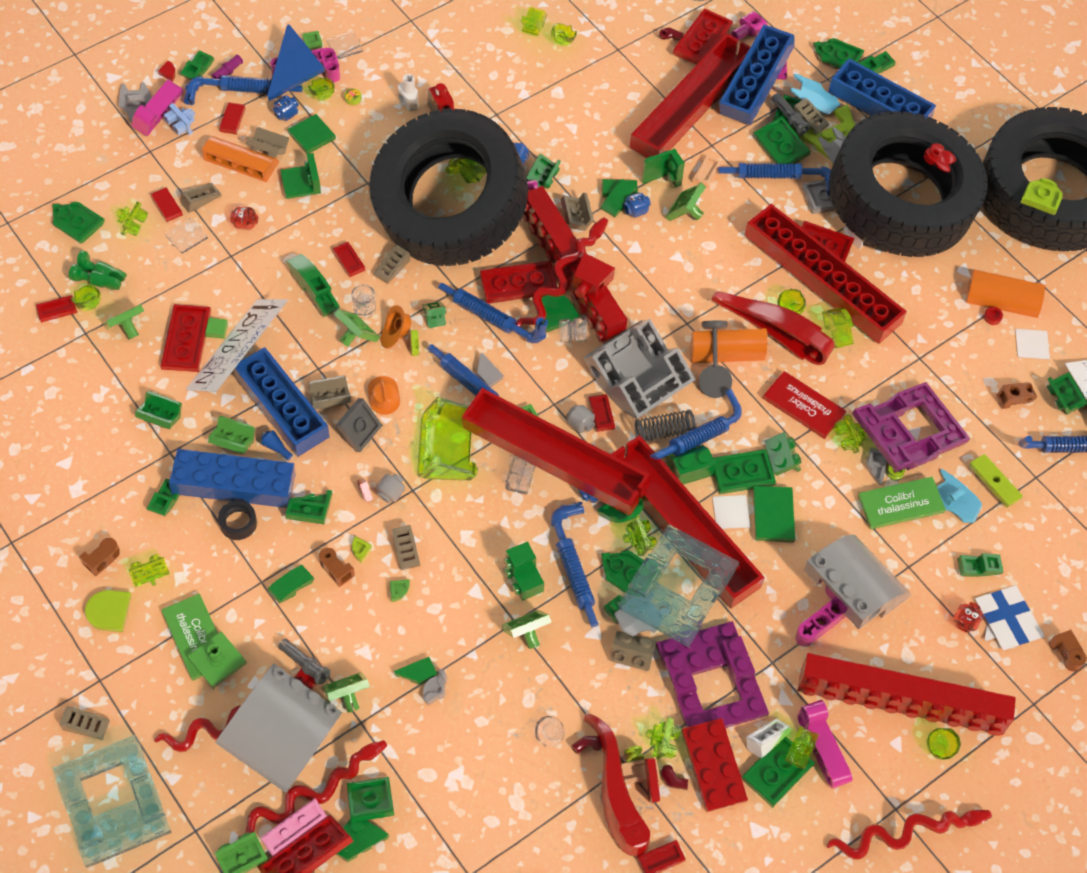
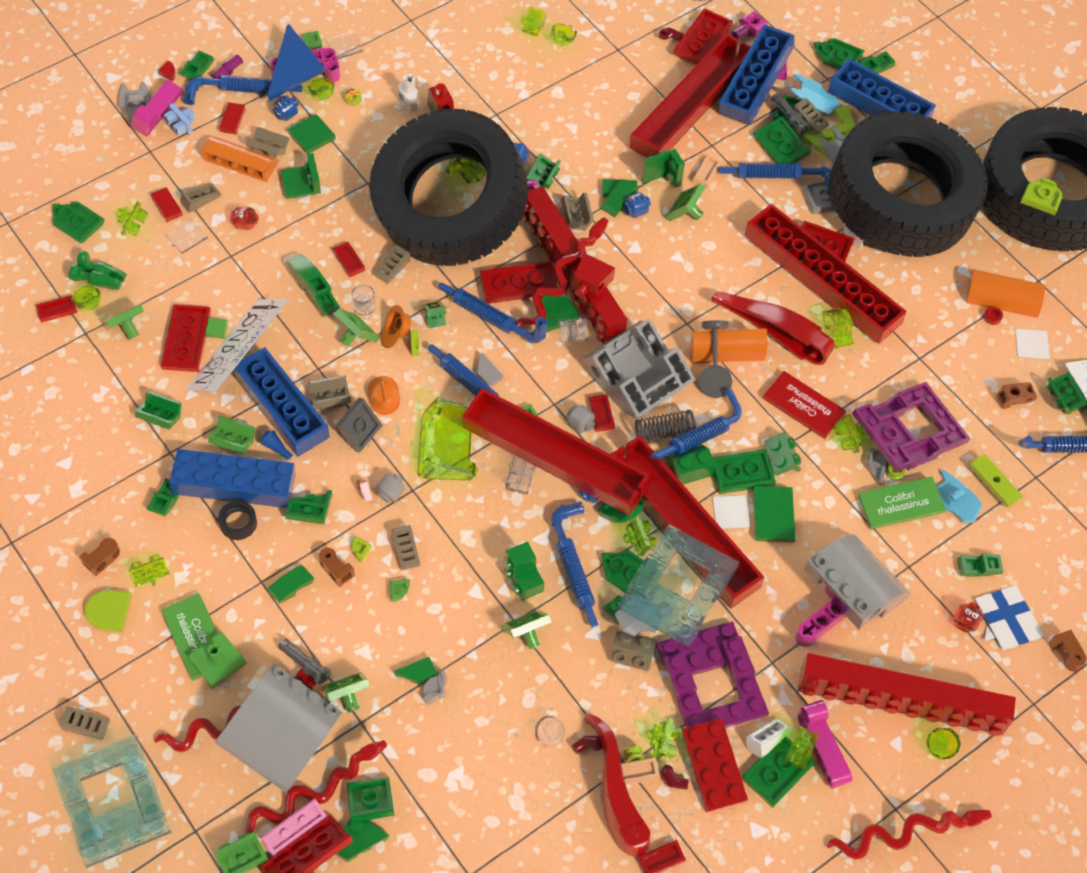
red tile [644,758,660,803] -> none
clear neon green hair [777,288,806,315] -> none
red plate [924,143,956,172] -> none

